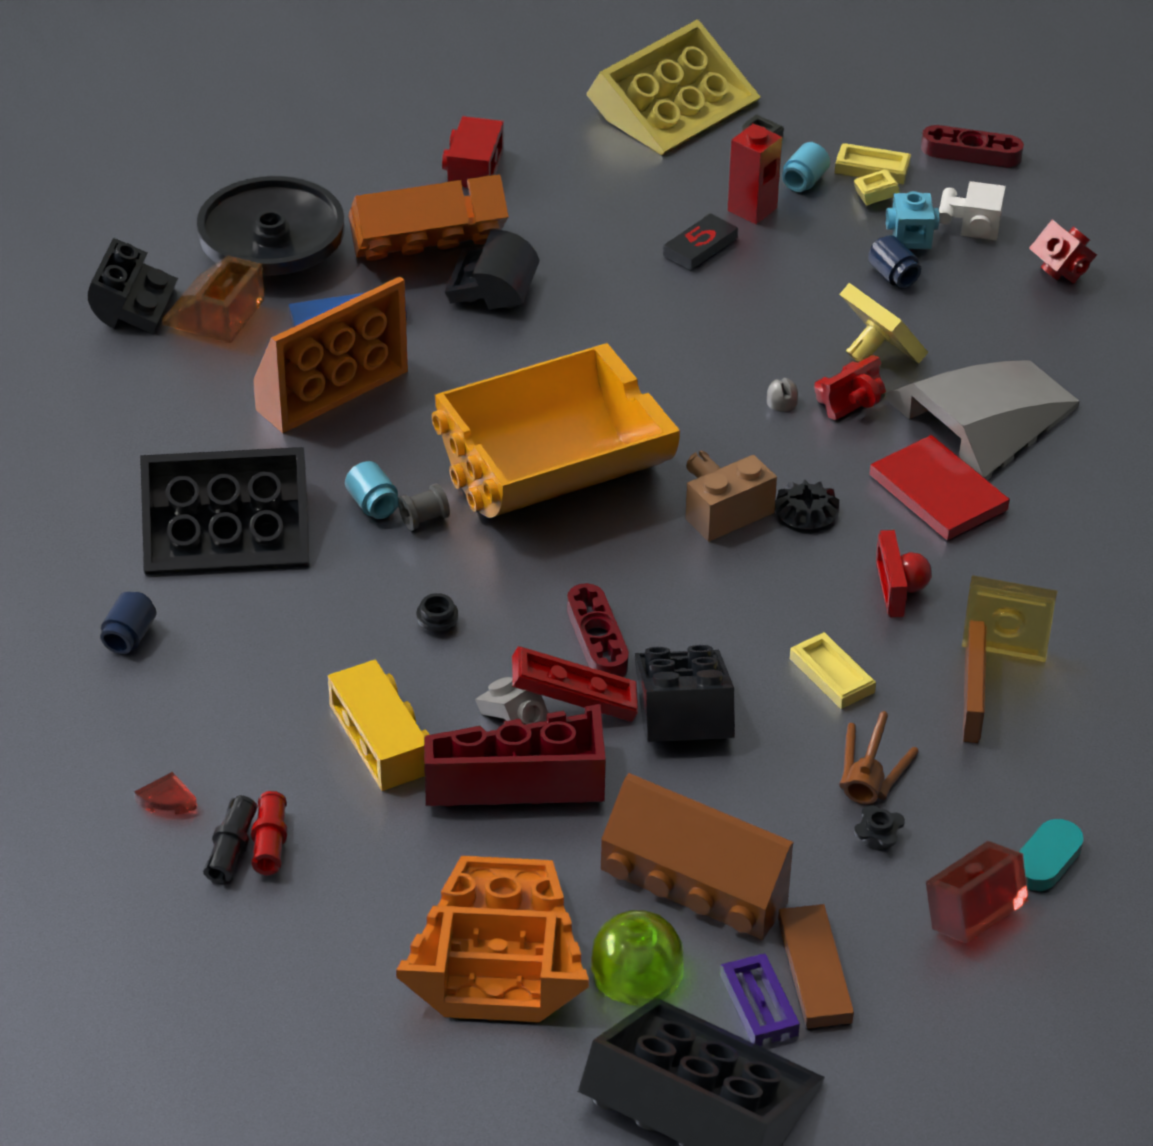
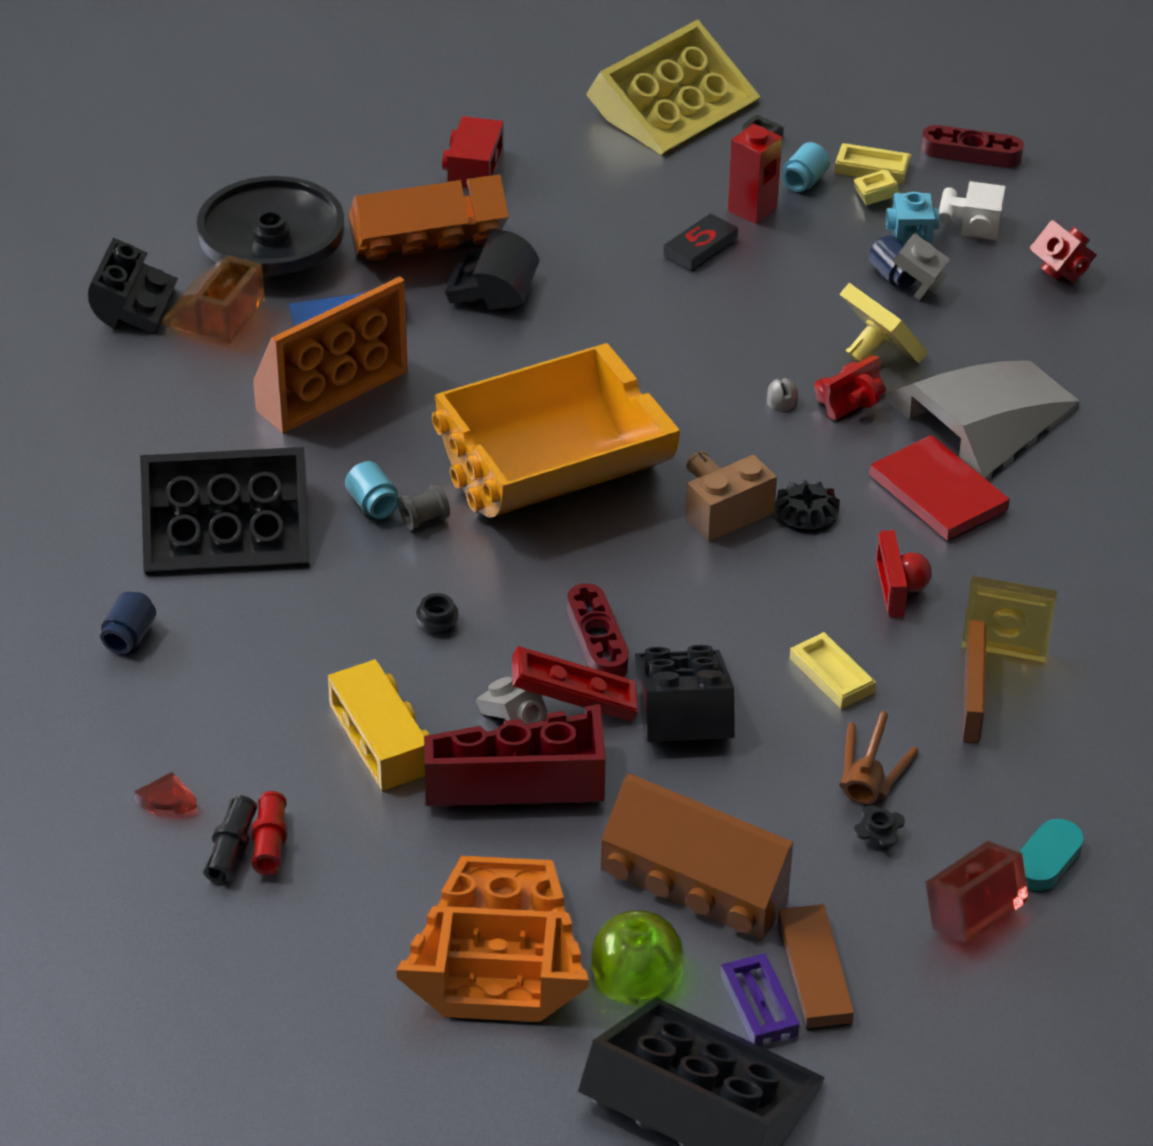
none -> light grey bracket [892,233,950,300]

